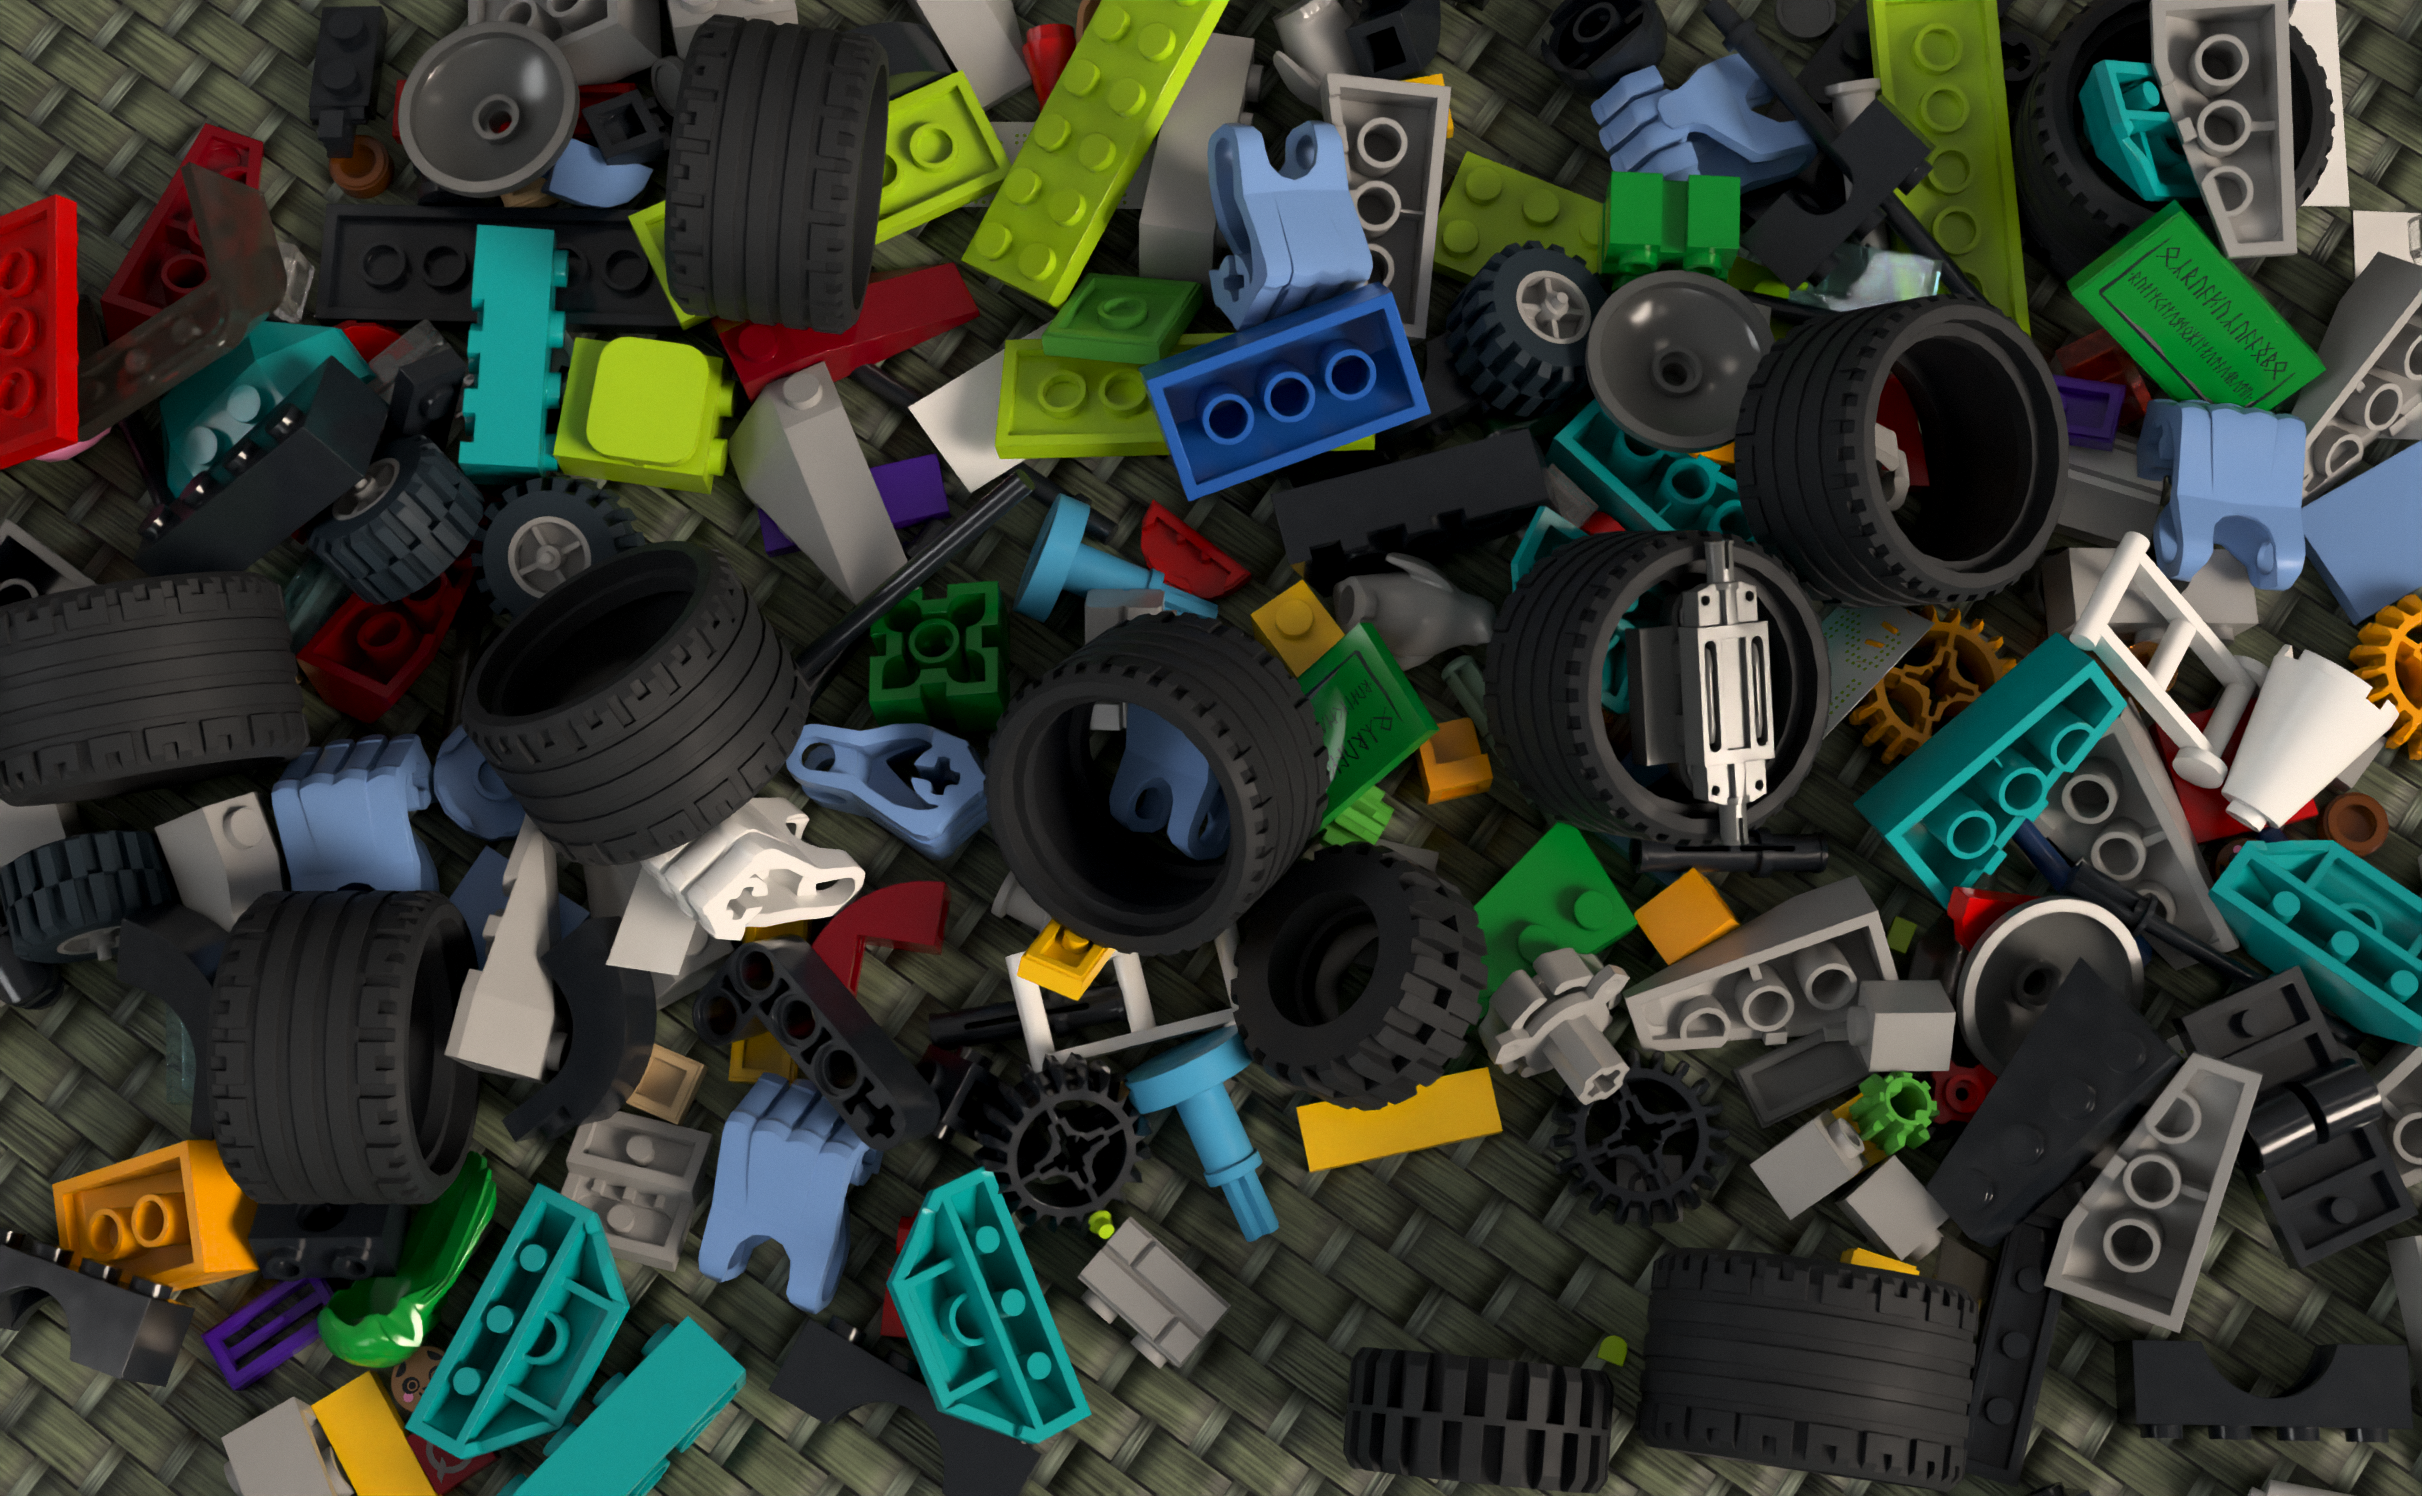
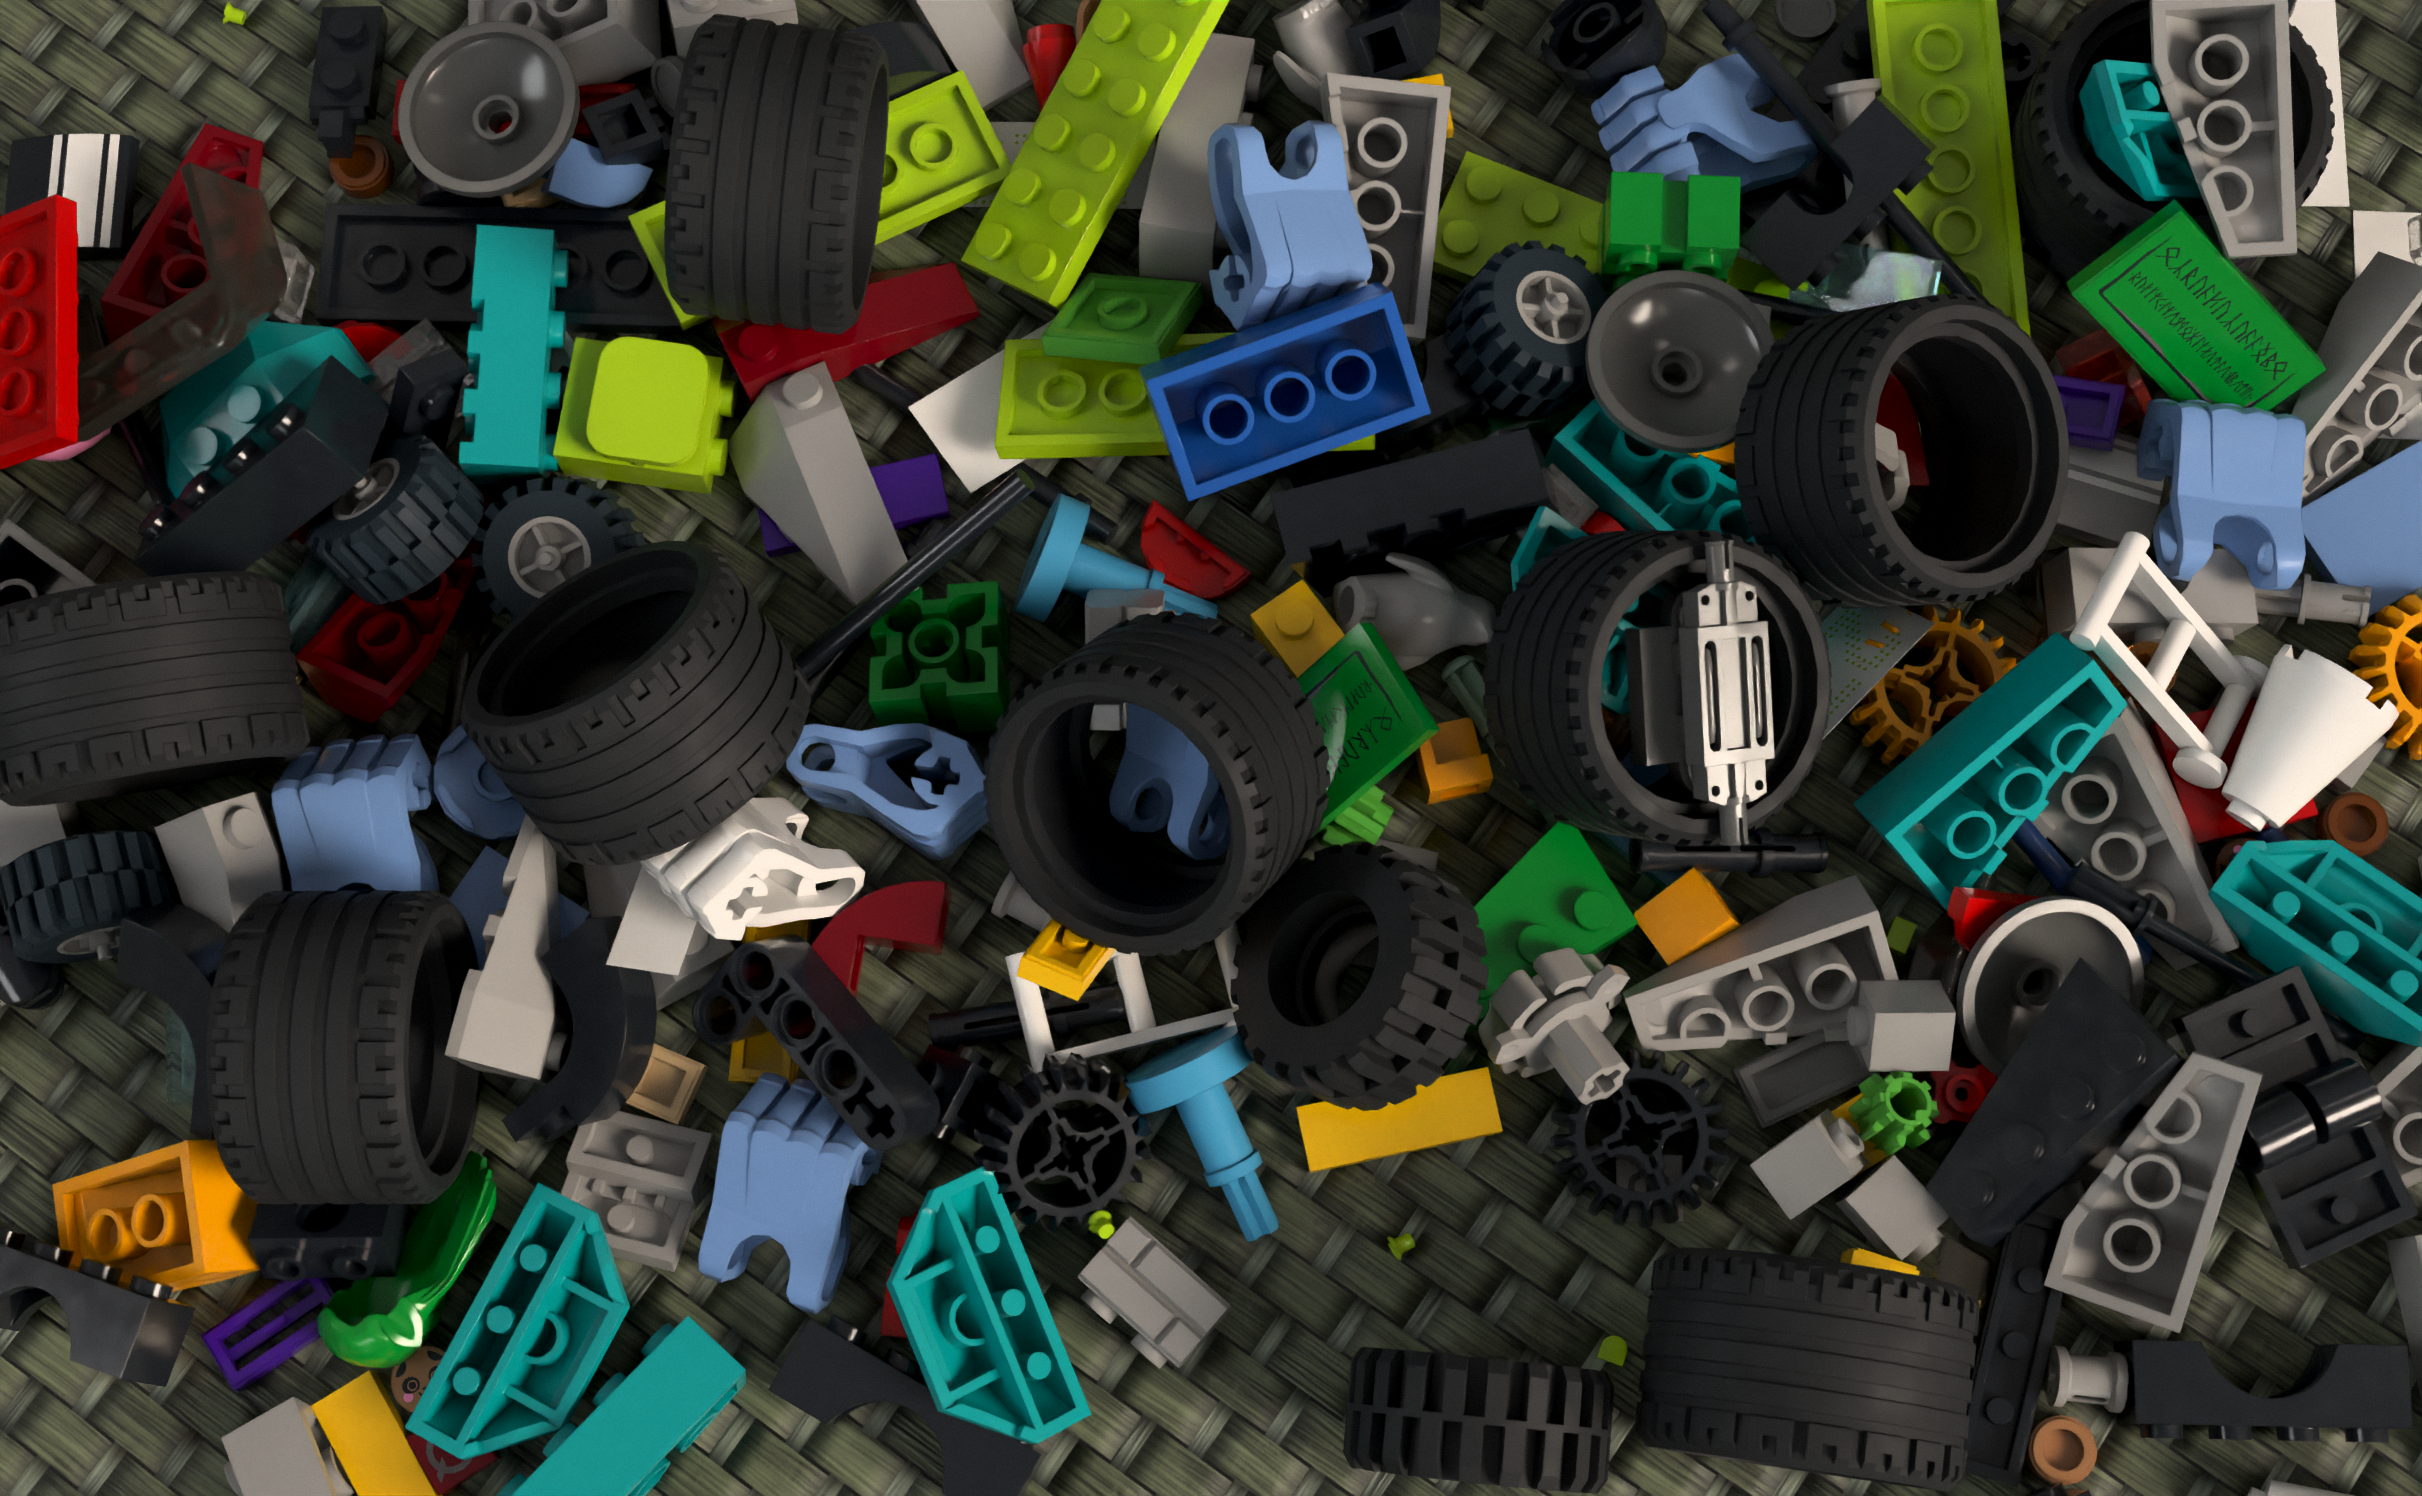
none -> slope [4,134,140,262]
none -> lime piece [223,2,246,26]
none -> lime piece [1387,1232,1415,1260]
none -> medium nougat tile [2025,1415,2097,1485]
none -> light grey bush [2044,1346,2129,1413]
none -> light grey axle [2254,574,2372,627]

